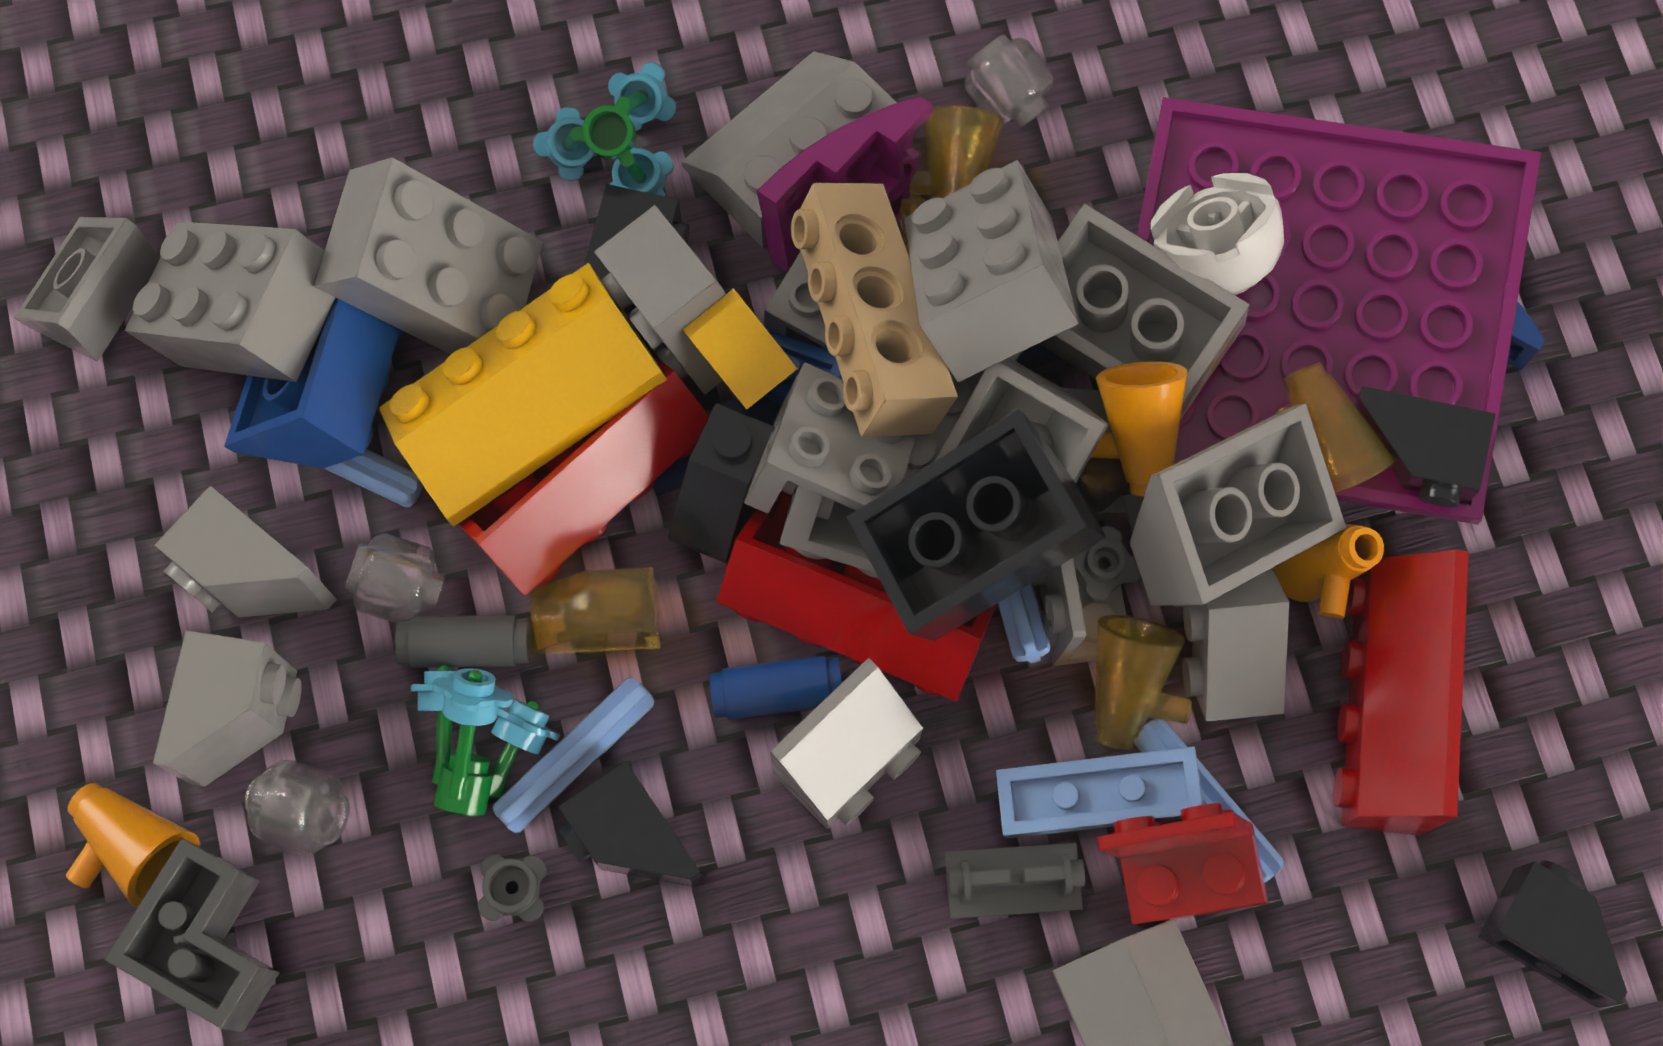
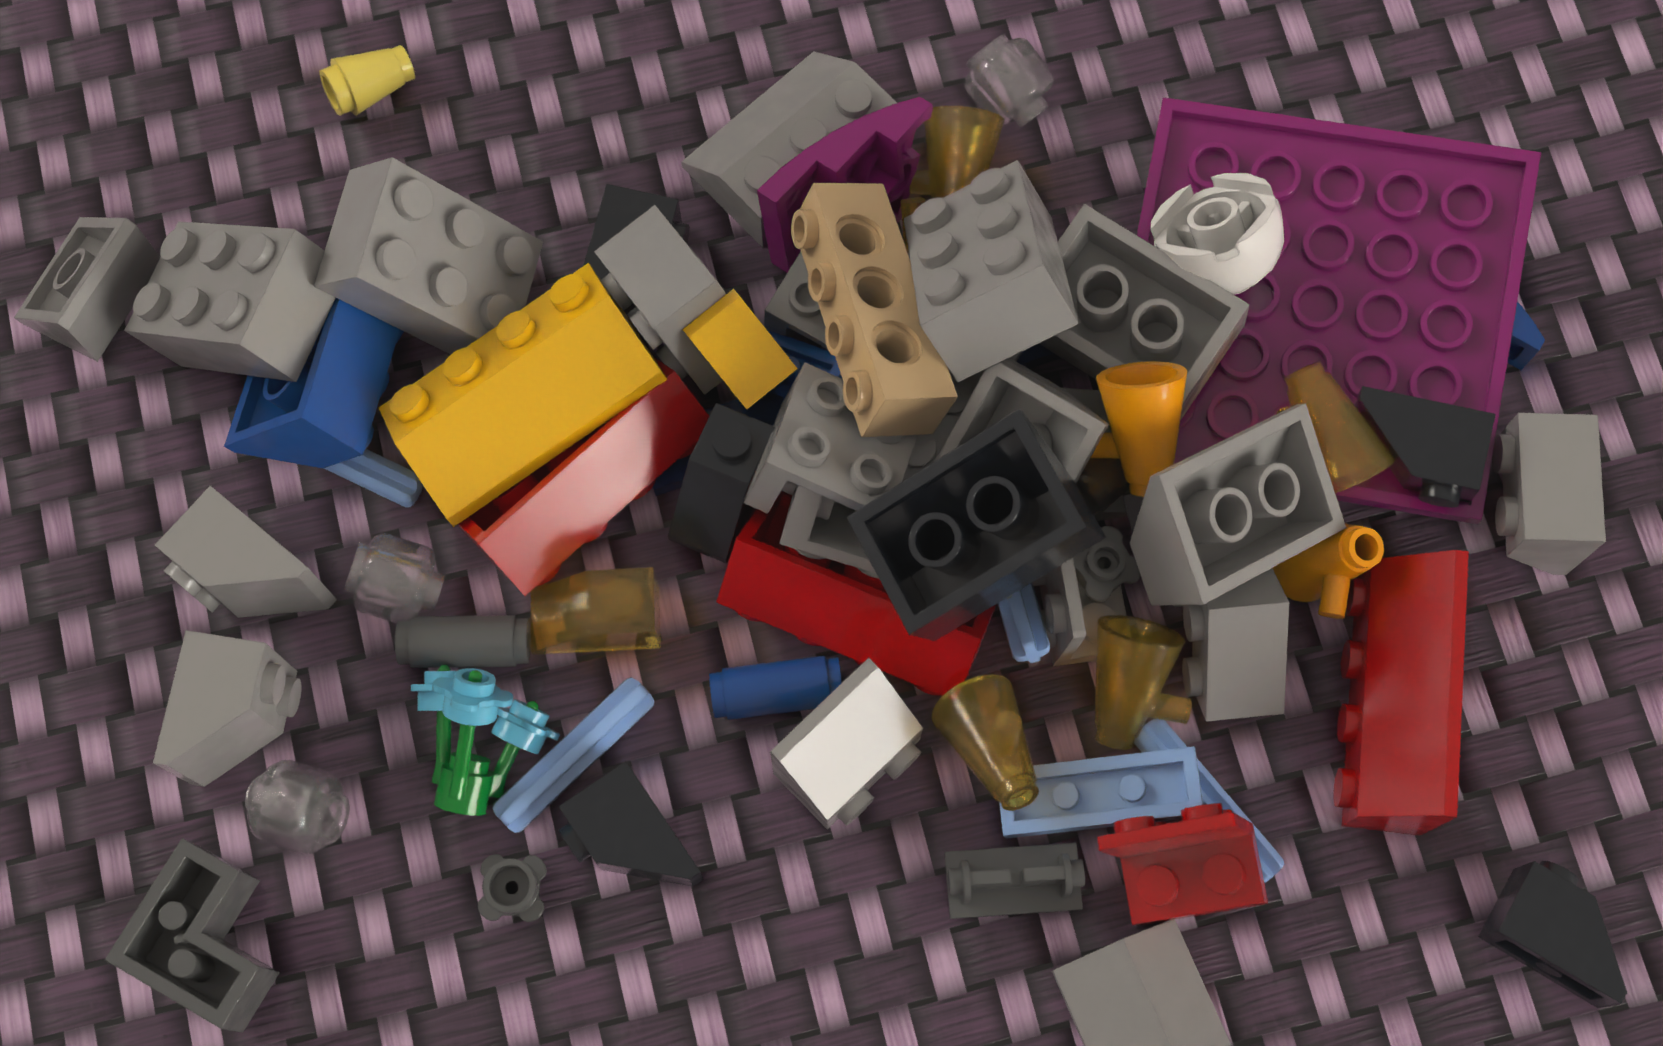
light orange piece [66,783,200,907] -> none
medium azure plant [533,62,676,196] -> none
none -> light yellow cone [319,45,415,116]
none -> clear yellow piece [931,675,1039,811]
none -> light grey slope [1492,413,1606,575]

